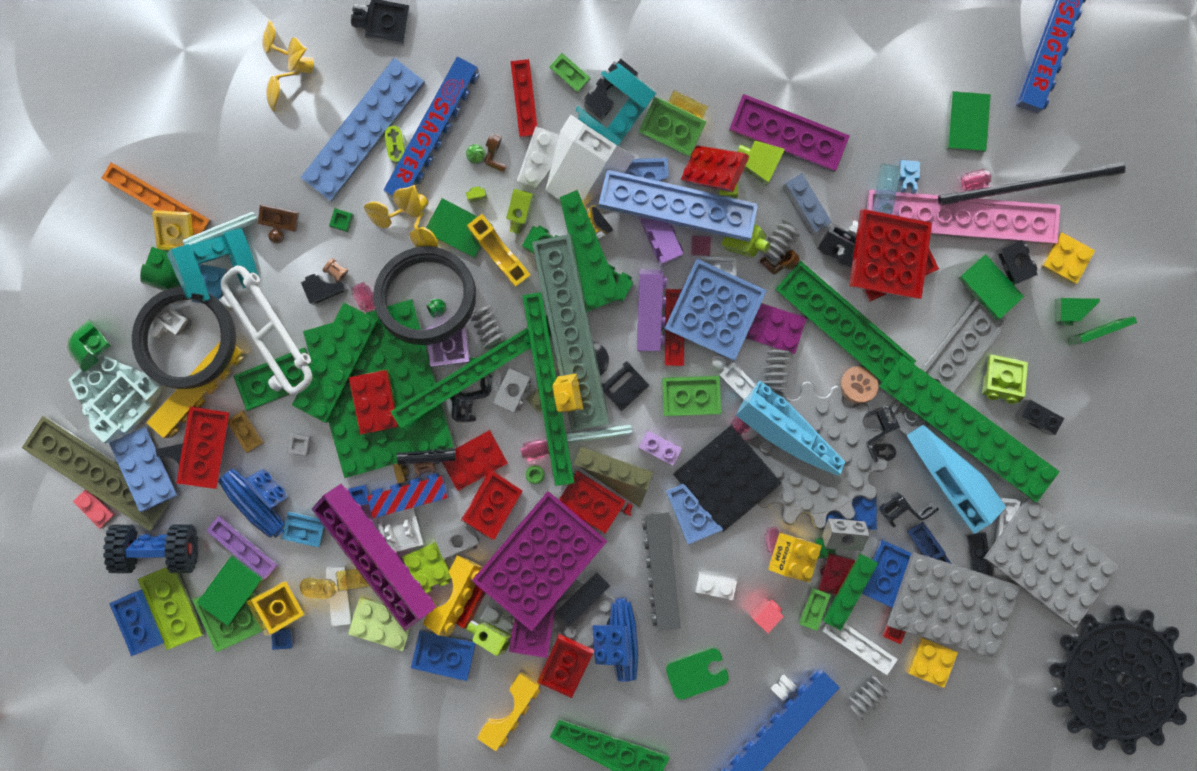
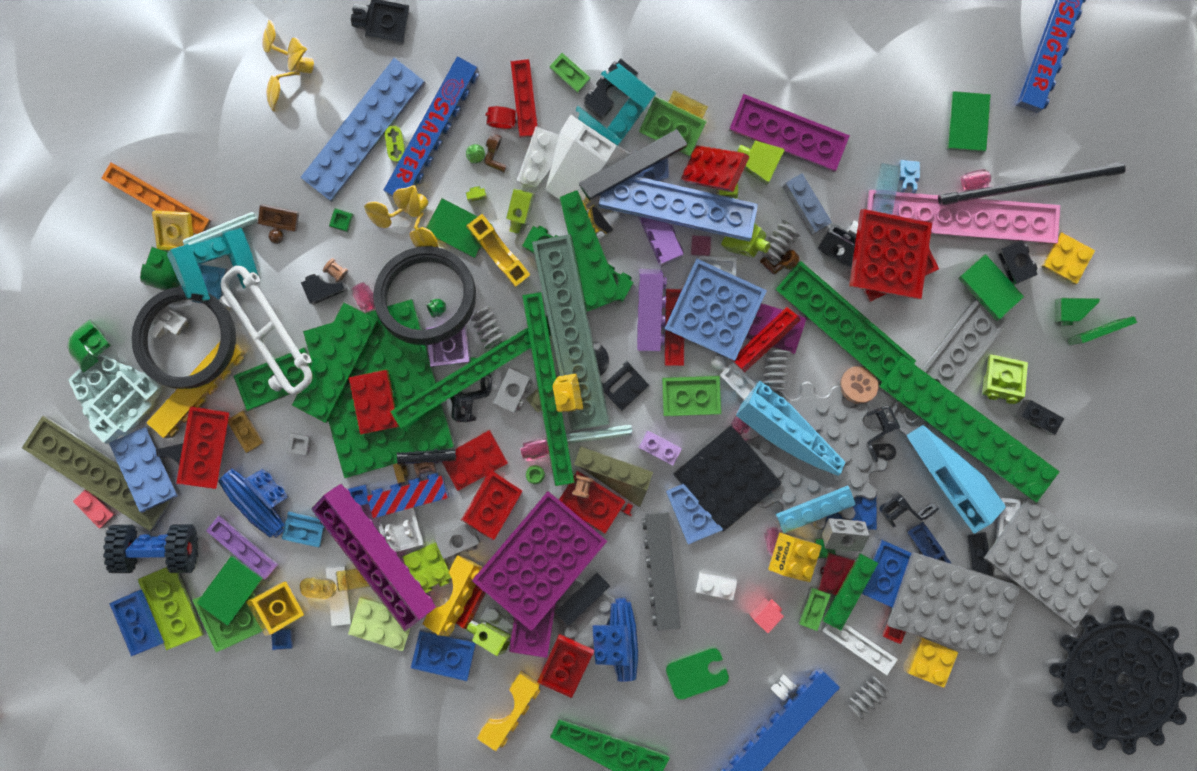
none -> red piece [485,106,517,129]
none -> nougat bush [572,475,593,498]
none -> tile [579,129,687,201]
none -> red plate [732,307,801,373]
none -> medium azure plate [776,486,856,533]

